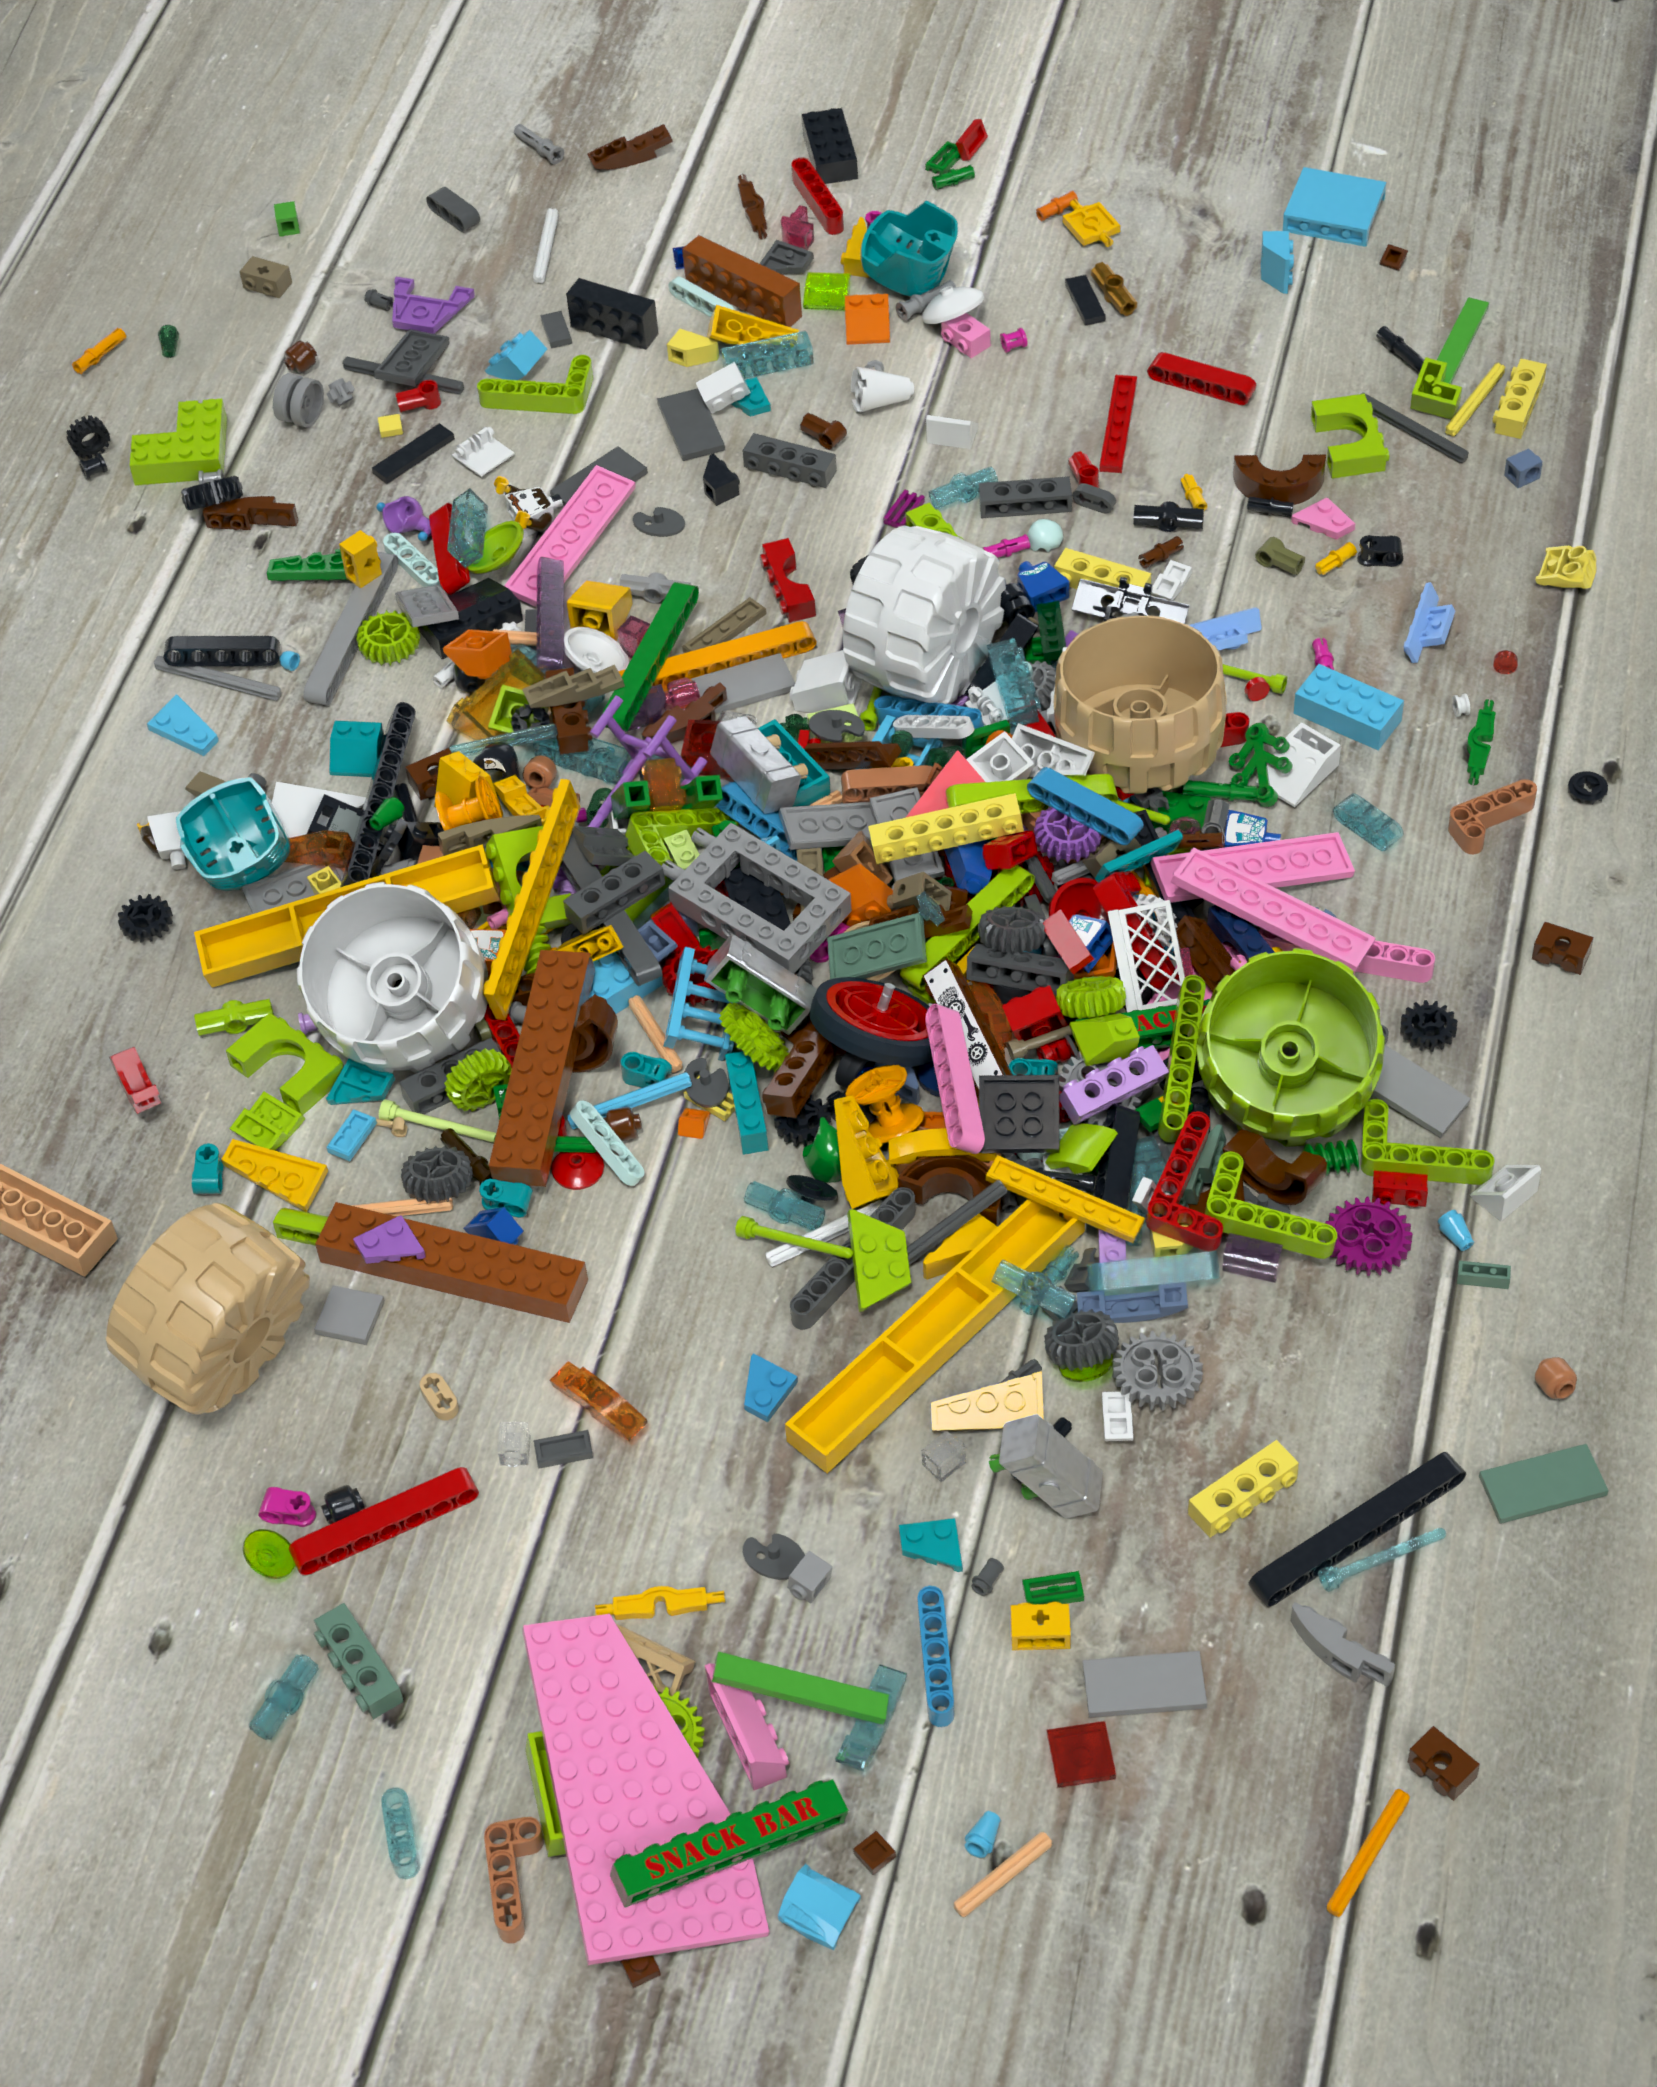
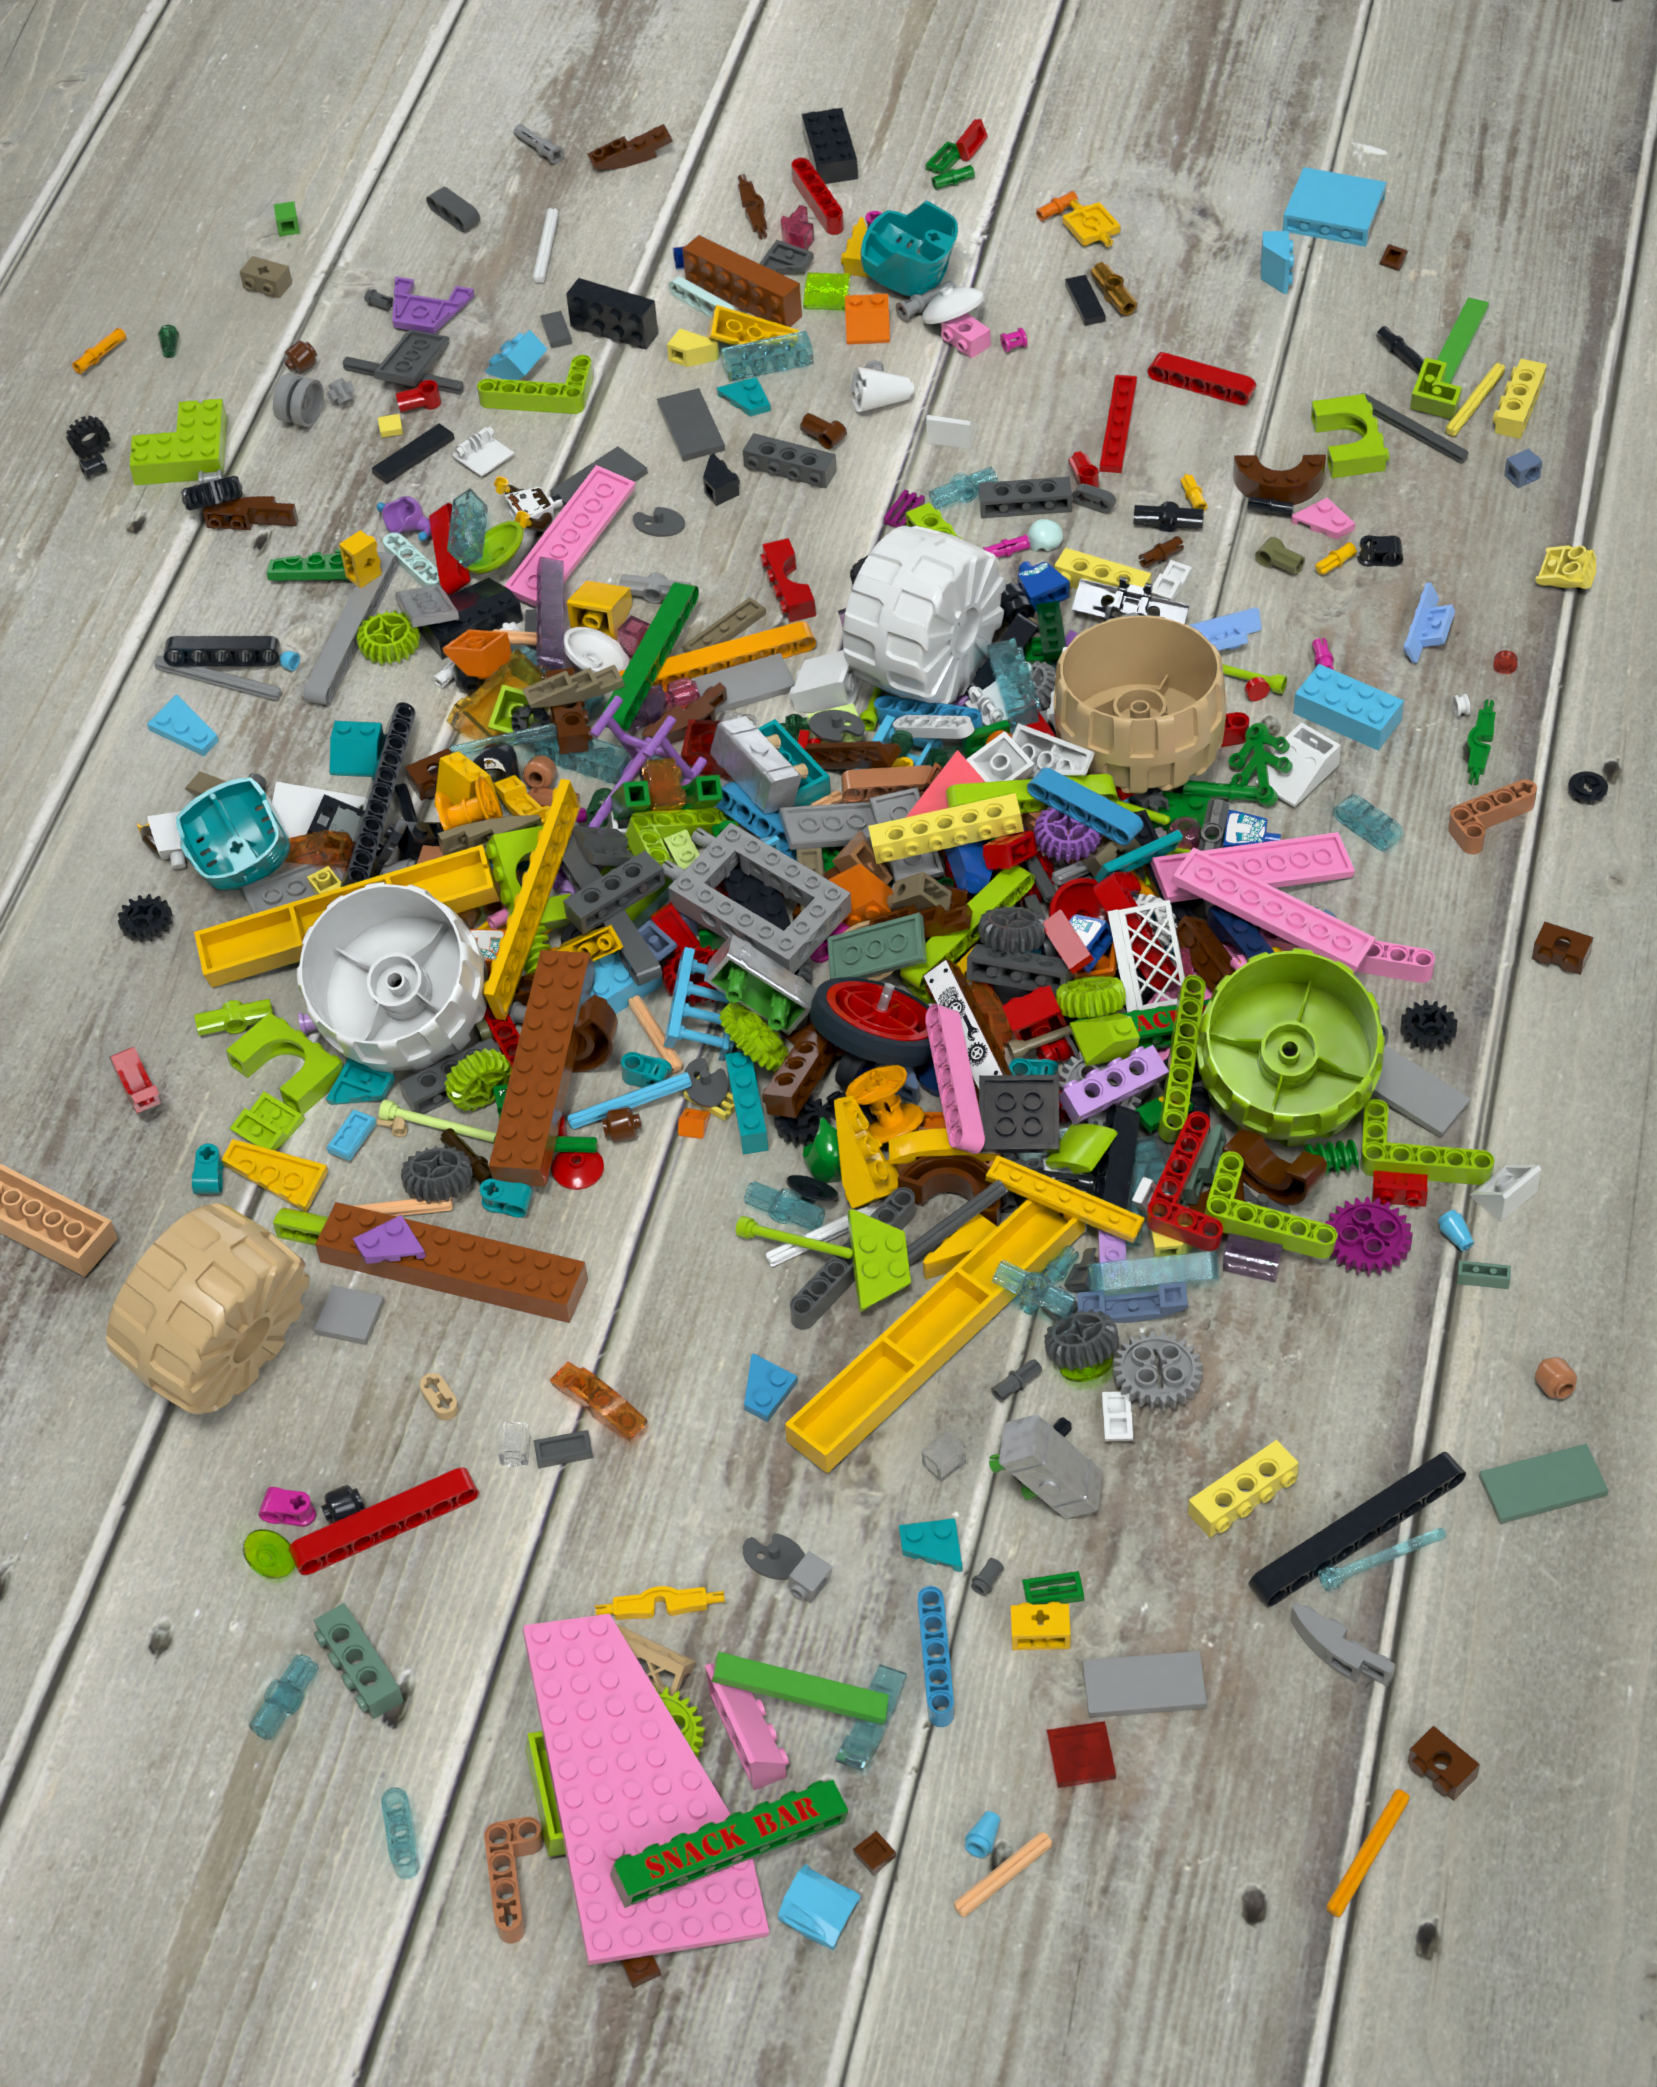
green cone [369,797,405,831] -> none
blue slope [463,1207,524,1245] -> none
light aqua beam [570,1101,645,1186] -> none
white brick [696,362,751,414] -> none
clear light blue plate [916,891,945,926] -> none
yellow wing [931,1371,1044,1431] -> none
reddish brown pin [1176,831,1225,851] -> none

